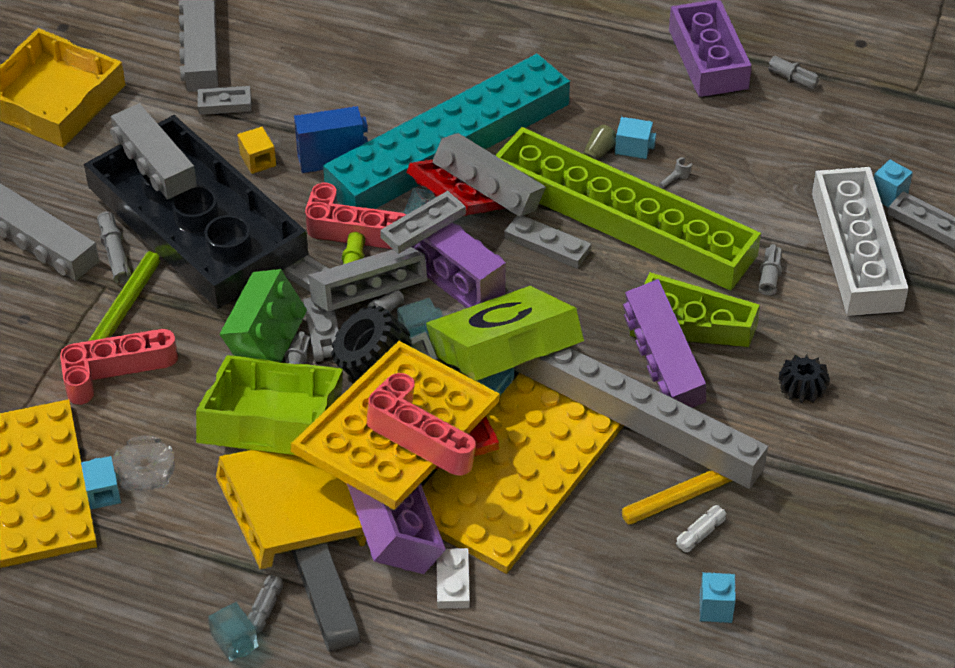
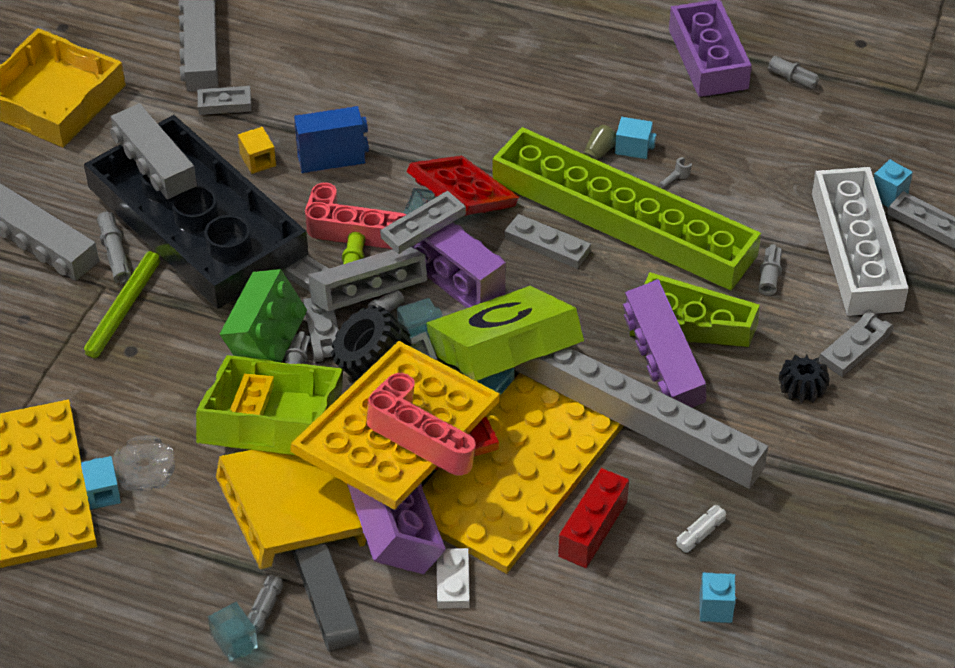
coral beam [60,329,178,405] -> none
teal brick [323,54,570,209] -> none
light grey brick [432,133,546,217] -> none
yellow axle [622,470,733,525] -> none
none -> yellow plate [230,374,274,415]
none -> red brick [558,468,629,568]
none -> light grey plate [819,310,894,377]

